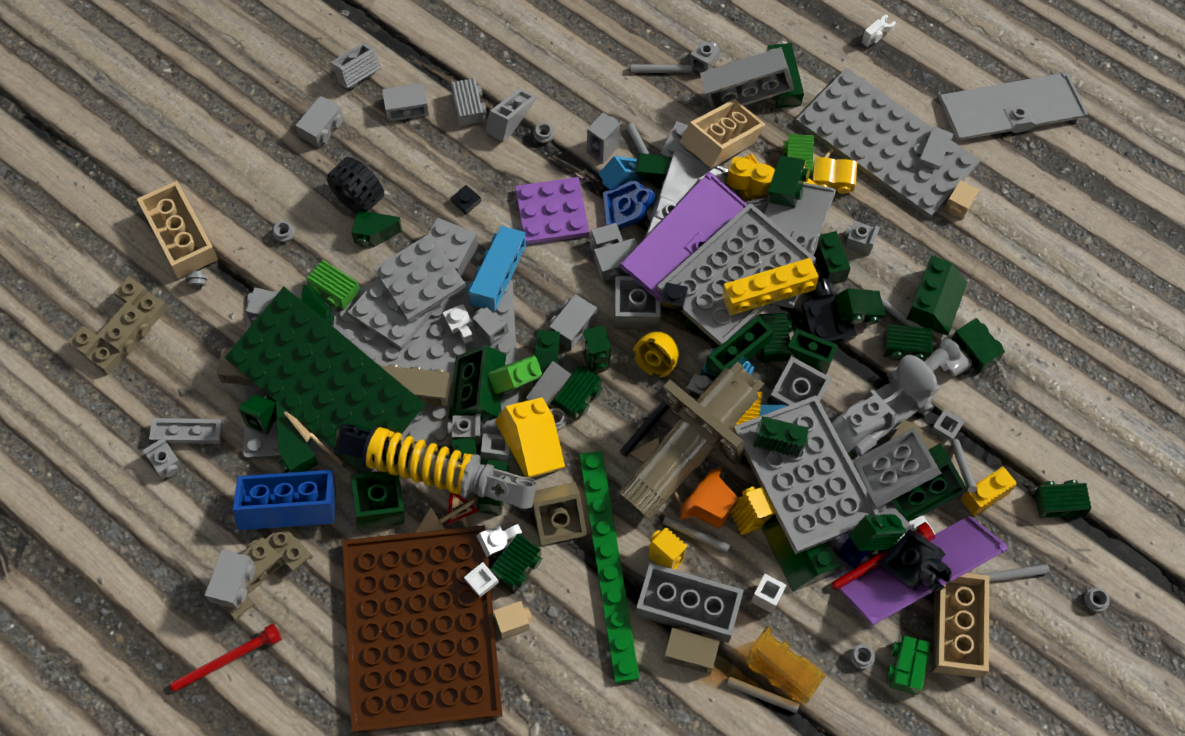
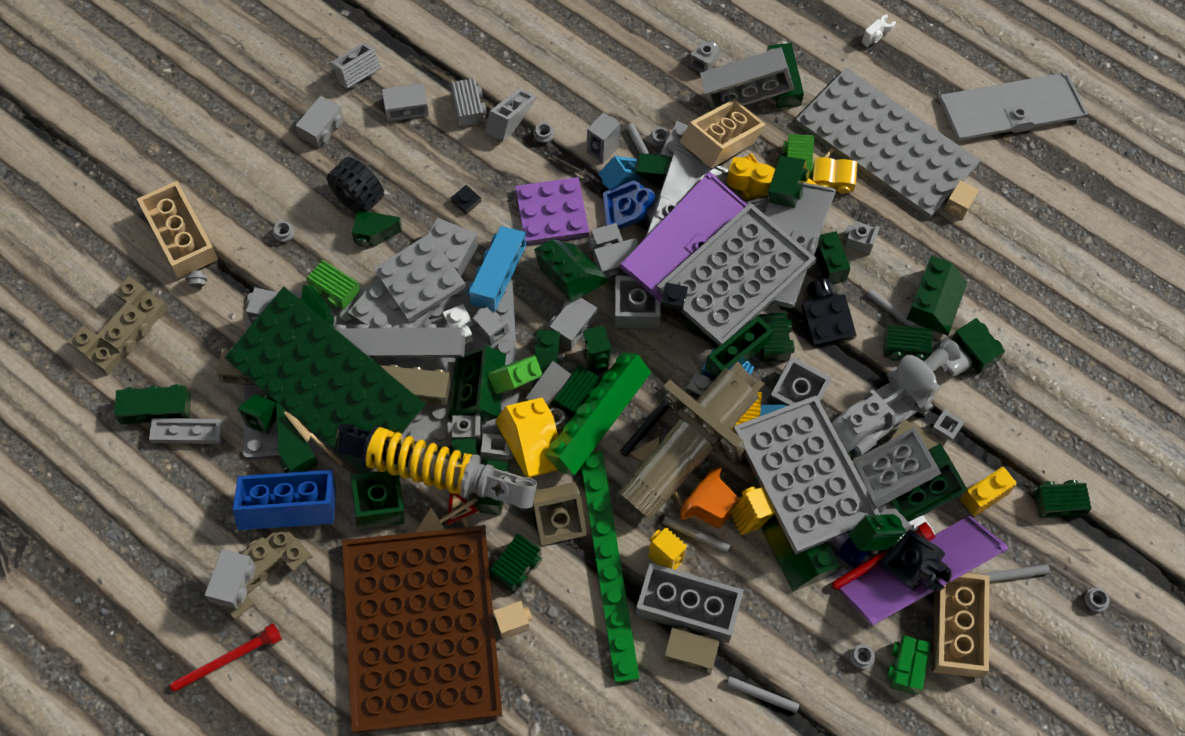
light grey brick [143,438,183,480] -> none
white plate [464,562,499,598] -> none
white plate [477,524,522,557] -> none
light grey bar [630,64,692,73] -> none
yellow cylinder [633,332,679,377] -> none
yellow brick [722,258,819,316] -> none
clear yellow wedge [745,625,826,704] -> none
white brick [751,574,787,614] -> none
dark green brick [753,416,809,458] -> none
dark green slope [787,329,838,375] -> none
dark green brick [834,288,886,325] -> none
light grey tile [918,126,954,170] -> none
light grey bar [950,439,977,493] -> none
none -> dark green brick [114,384,191,424]
none -> light grey brick [333,324,465,358]
none -> dark green slope [534,239,609,302]
none -> green brick [545,352,652,475]
none -> light grey plate [650,127,670,148]

